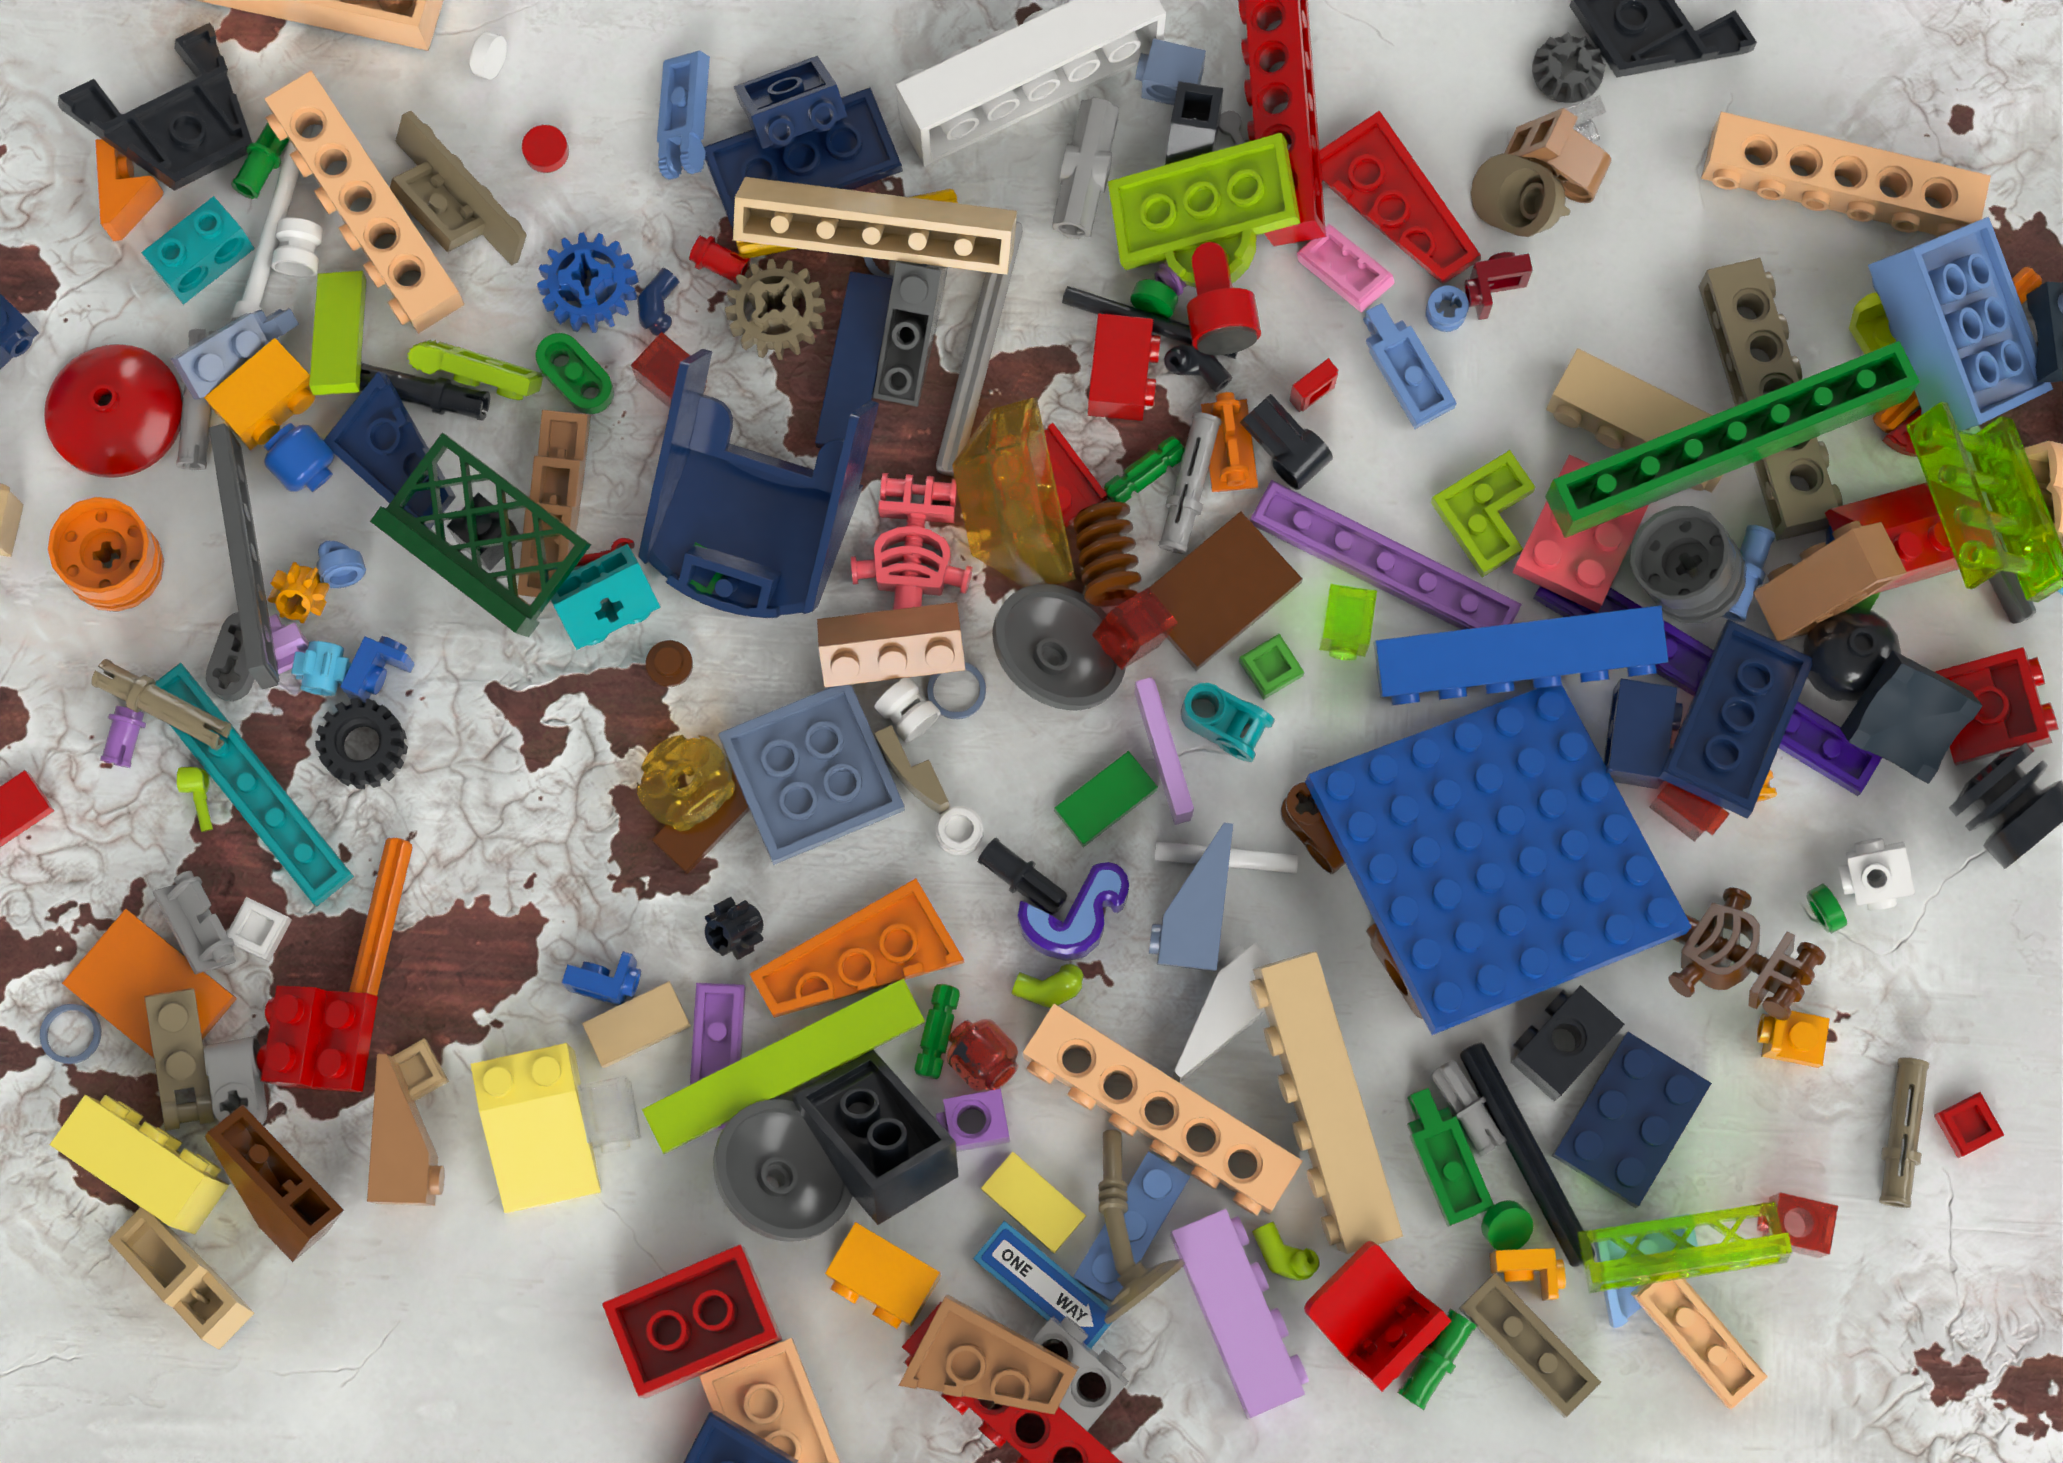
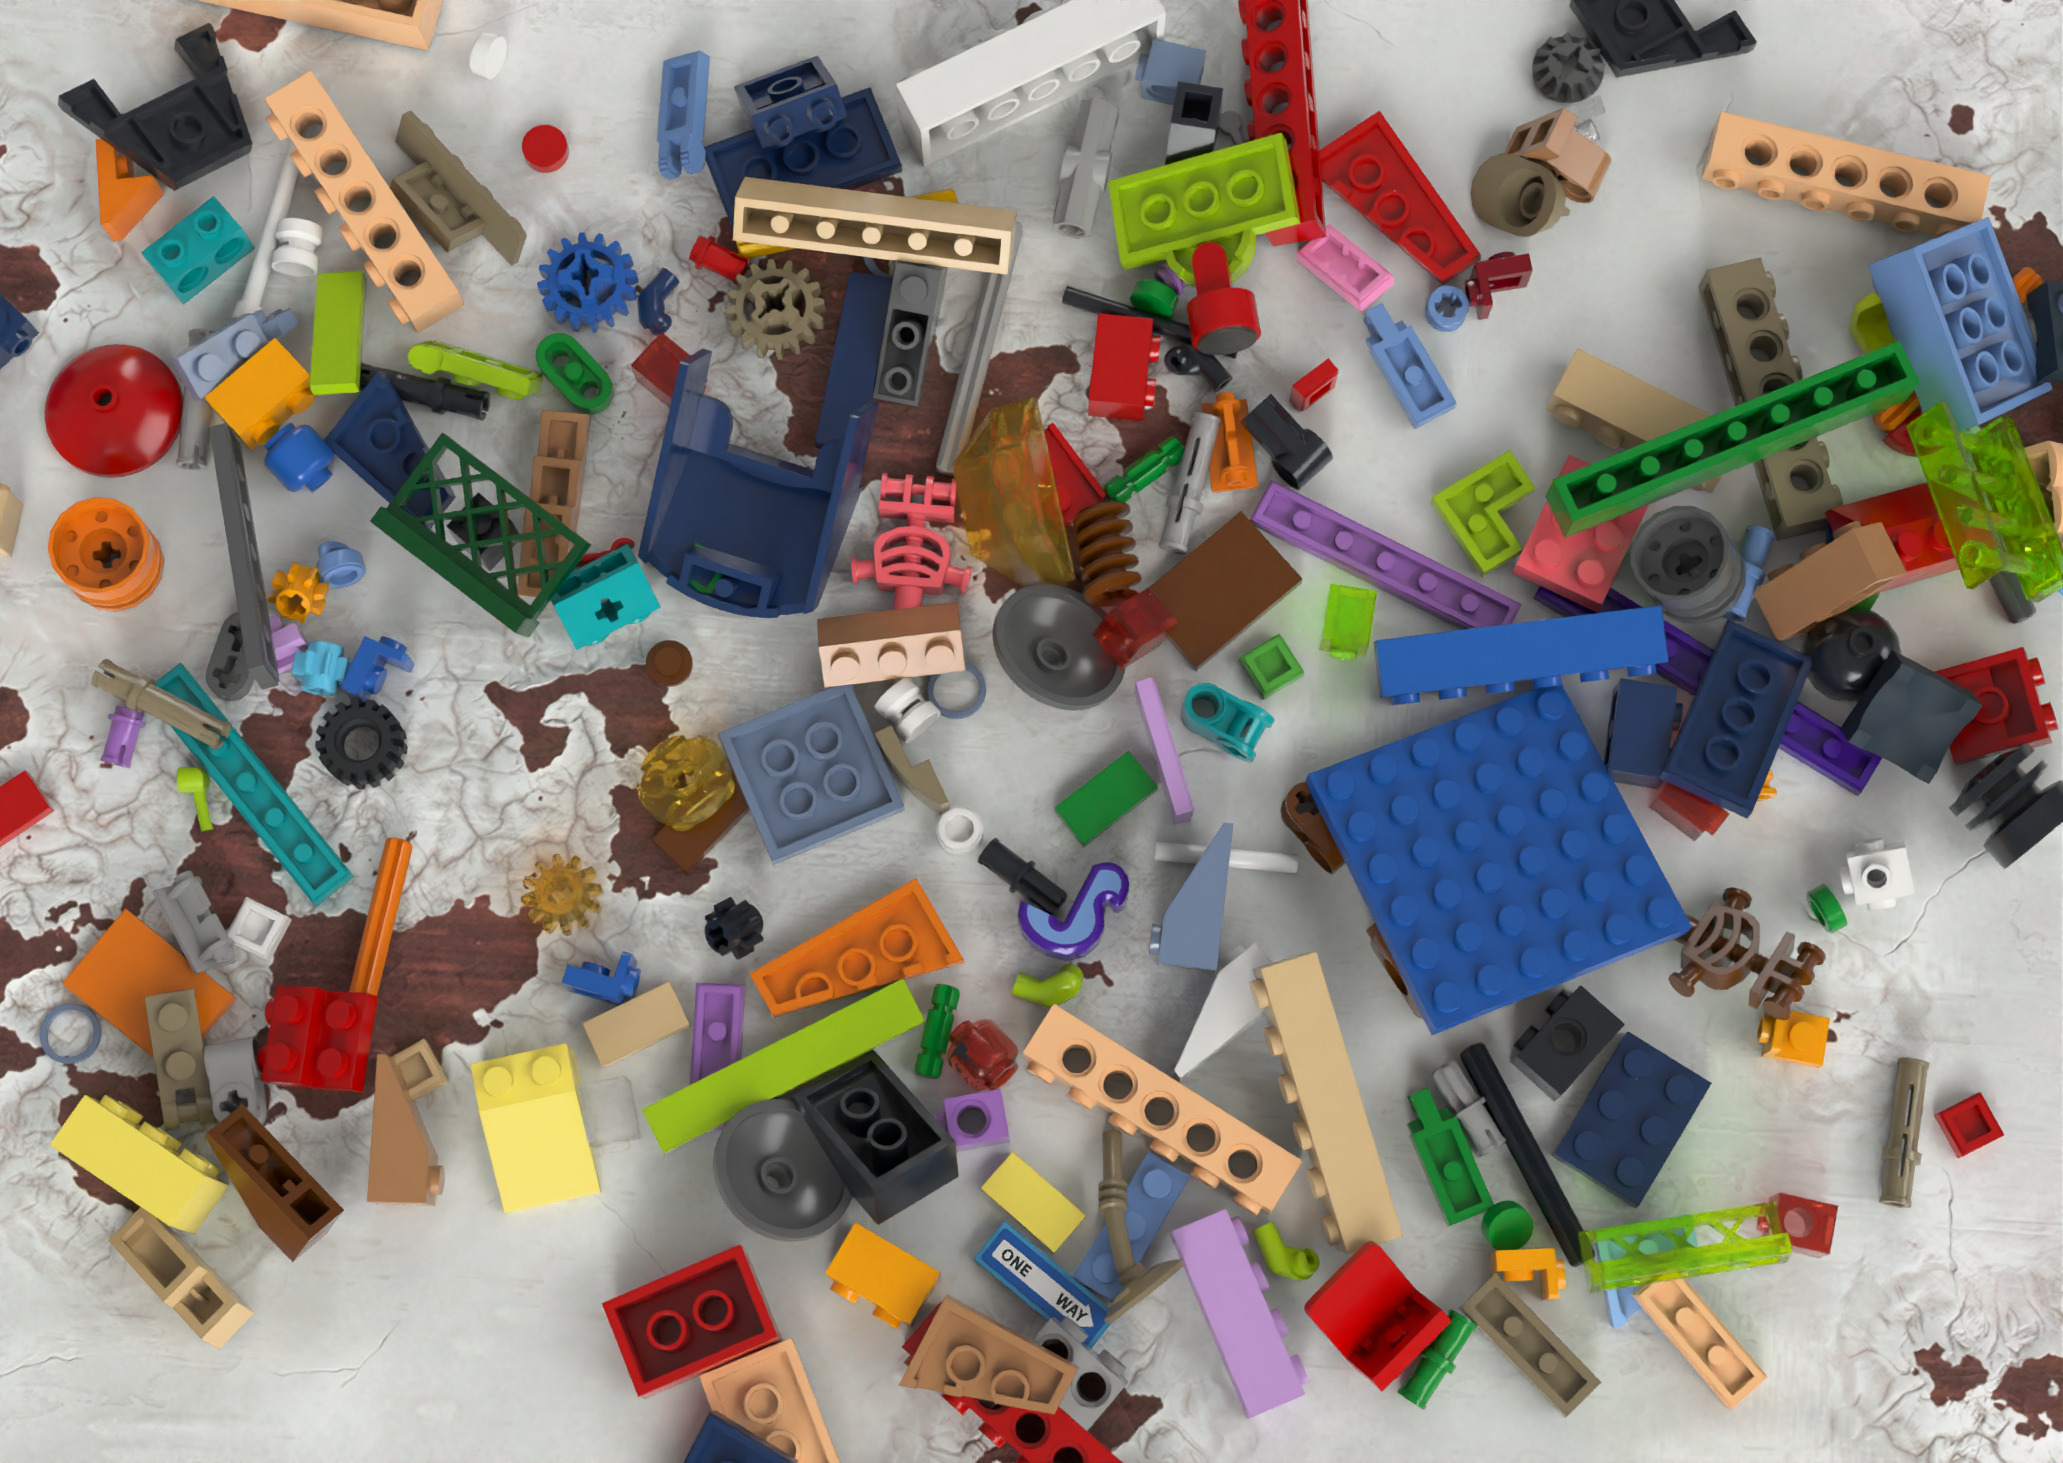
green axle [231,122,289,199] -> none
none -> clear yellow gear [521,854,604,936]

